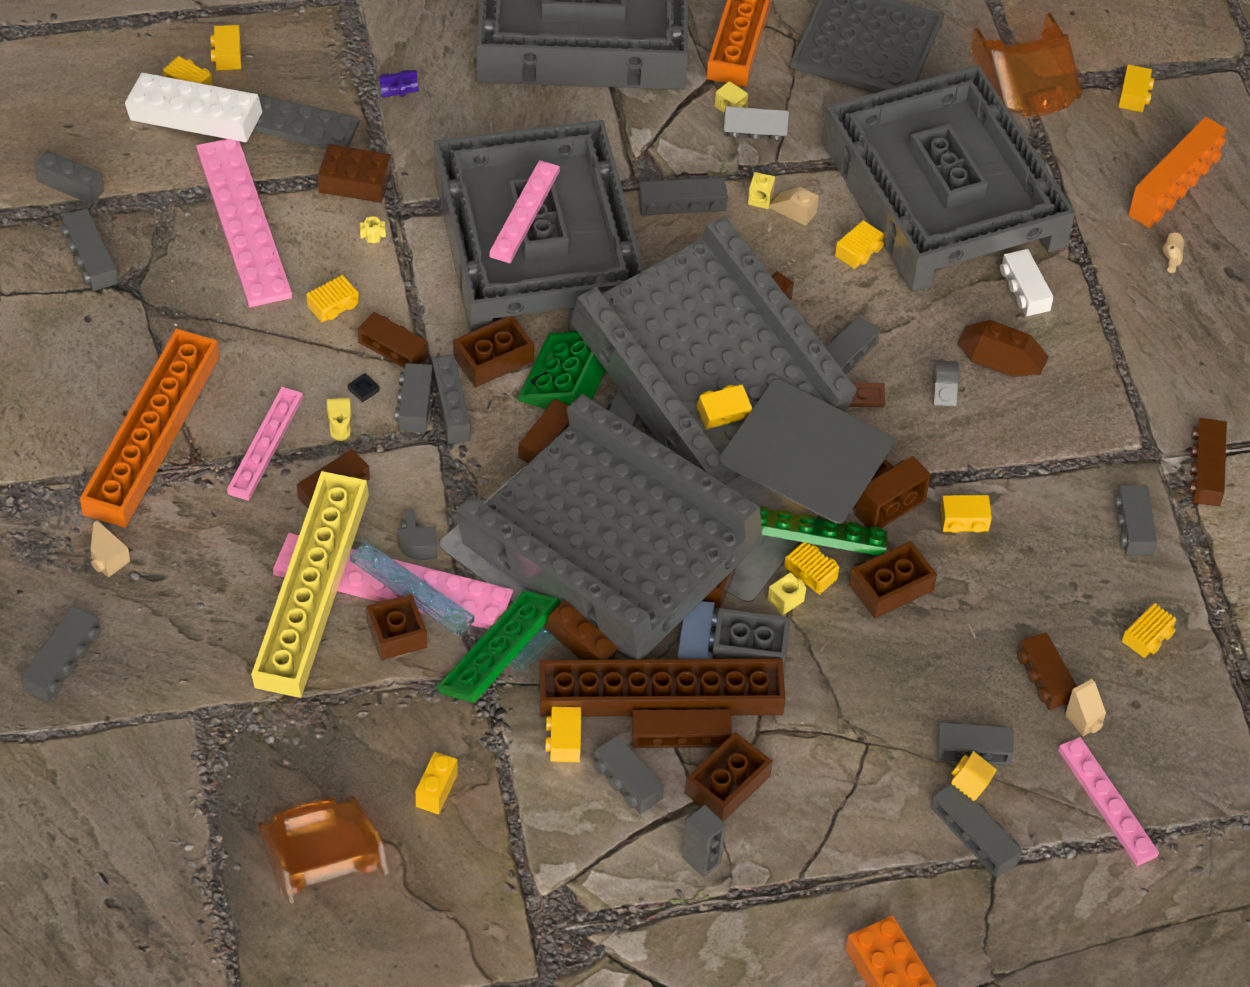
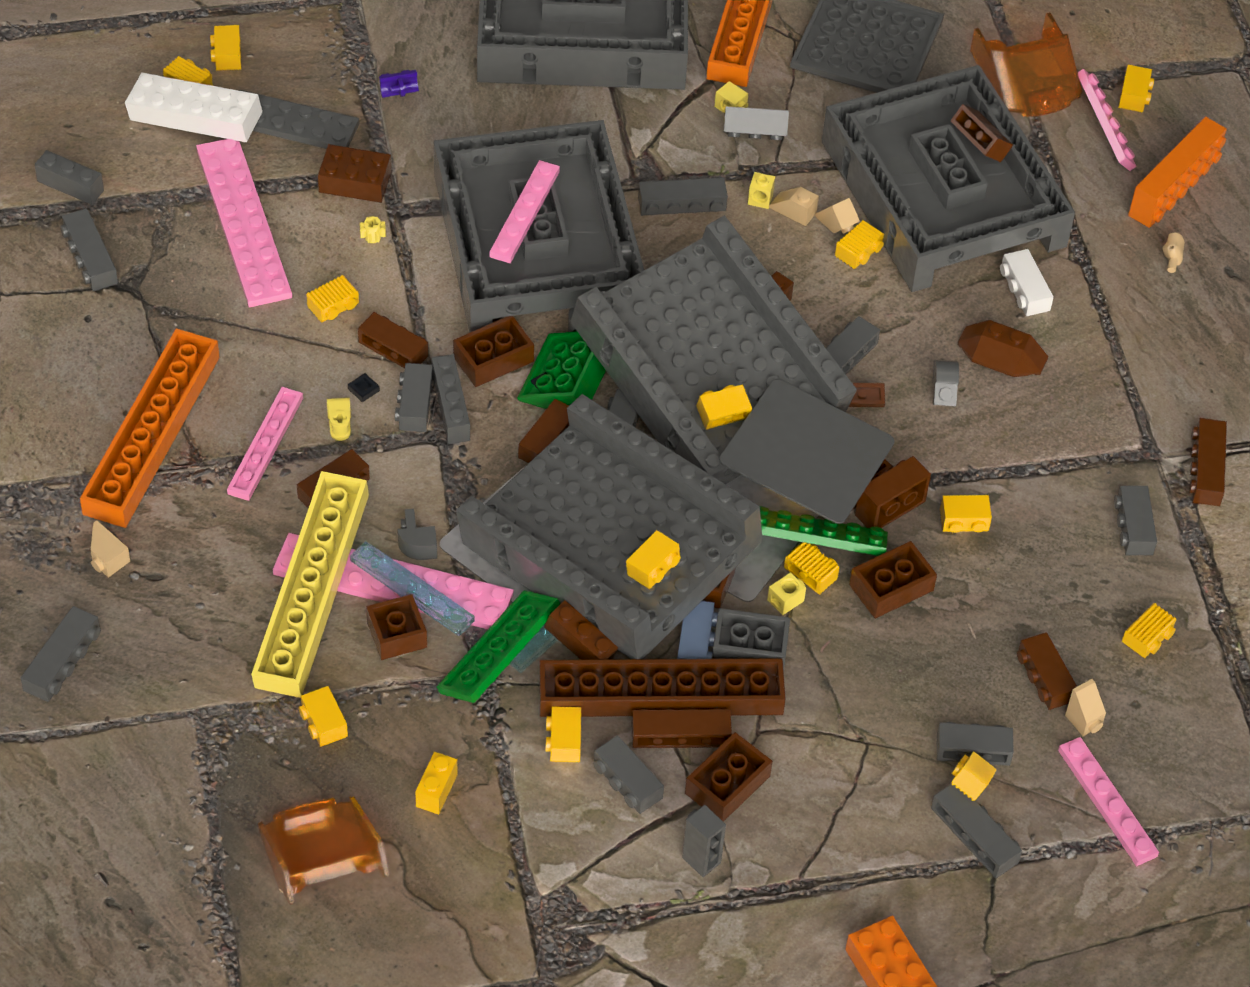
none -> yellow brick [299,686,348,747]
none -> yellow brick [626,530,681,589]
none -> tan slope [815,198,860,234]
none -> reddish brown brick [951,104,1013,162]
none -> bright pink plate [1077,69,1136,171]

